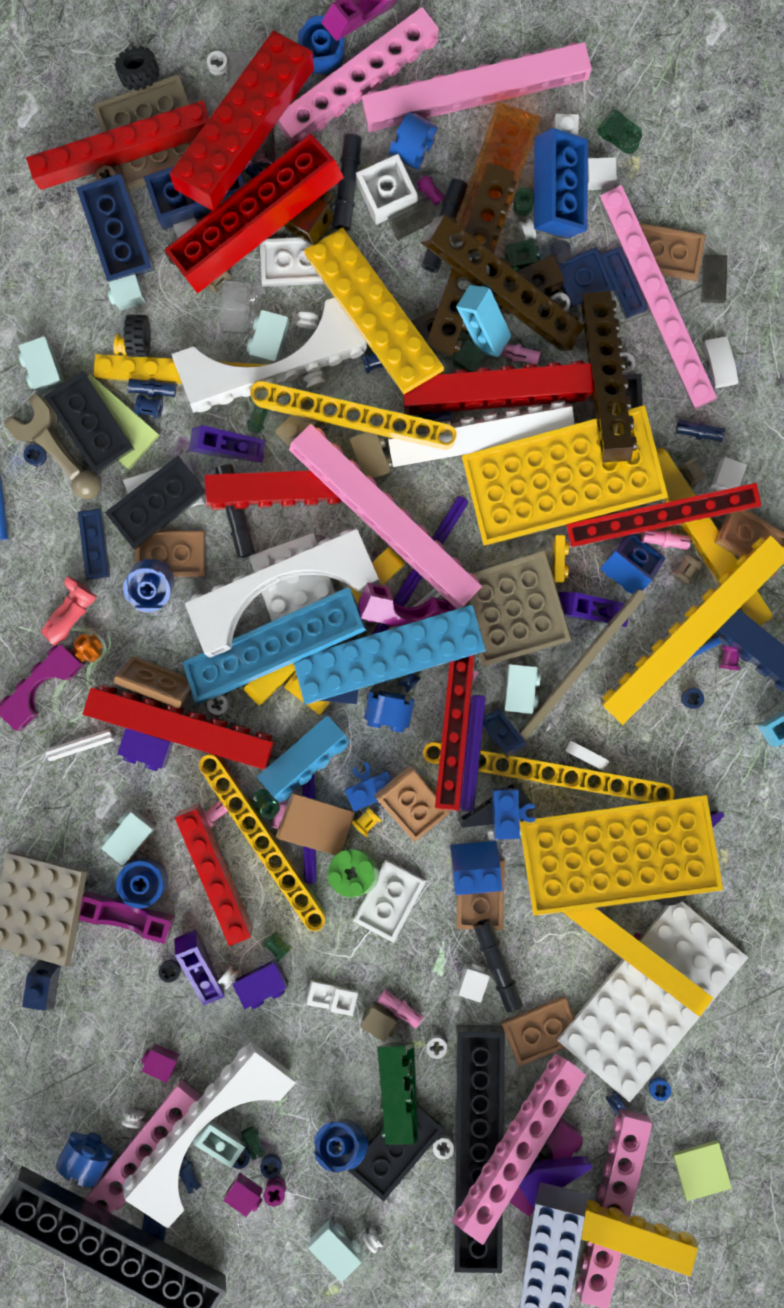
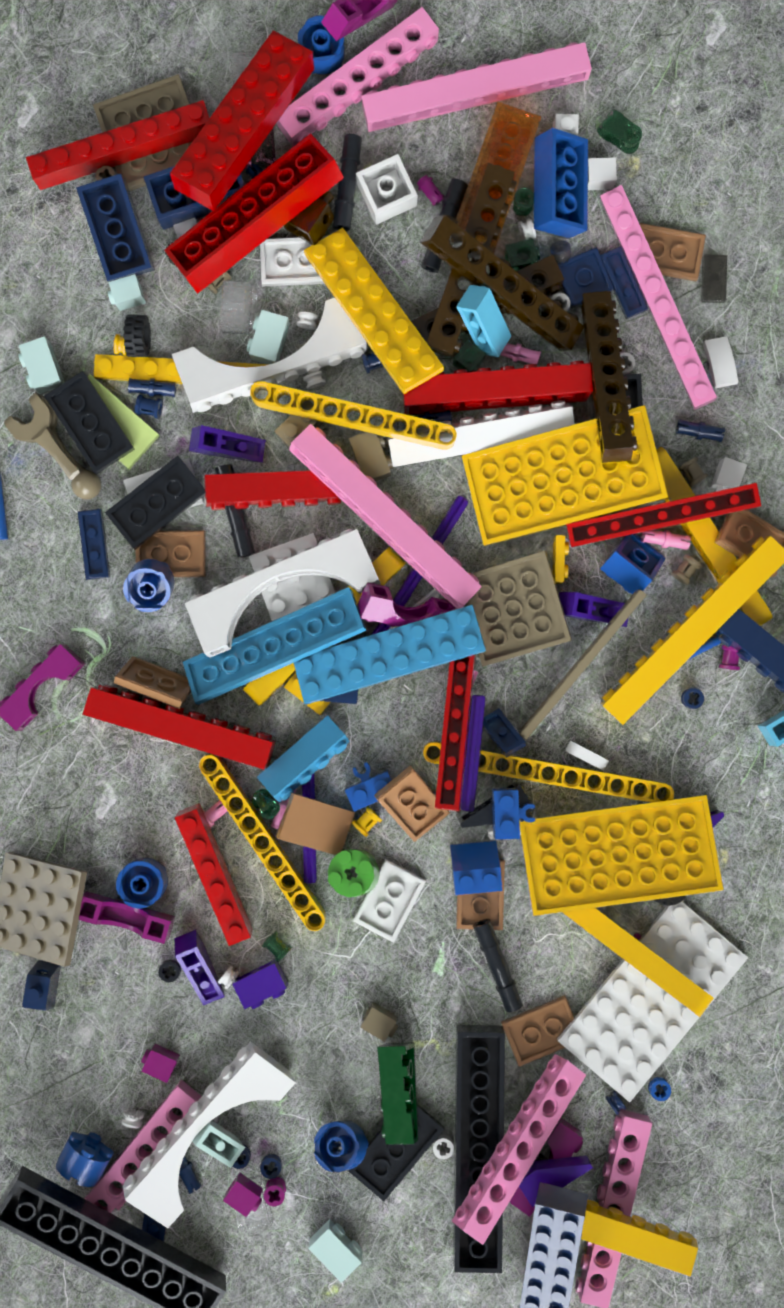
dark blue bush [23,444,47,467] -> none
coral piece [41,576,97,646] -> none
white axle [46,729,114,761] -> none
orange gear [73,634,103,662] -> none
light aqua brick [101,810,157,866] -> none
black tyre [115,46,160,91] -> none
dark purple brick [117,728,174,771] -> none
white bush [207,51,228,76] -> none
white bush [207,695,229,715] -> none
clear green pin [241,1126,266,1160] -> none
clear green pin [247,404,269,433] -> none
white slope [305,980,358,1016] -> none
white bush [362,1227,385,1253] -> none
blue brick [364,690,415,732] -> none
bright pink pin [377,989,424,1029] -> none
clear smoke plate [387,197,437,240] -> none
blue brick [389,111,438,170] -> none
dark blue bush [399,673,421,693] -> none
white bush [426,1035,447,1059] -> none
white brick [458,963,490,1003] -> none
light aqua brick [503,664,541,714] -> none
yellowish green tile [673,1140,732,1201] -> none

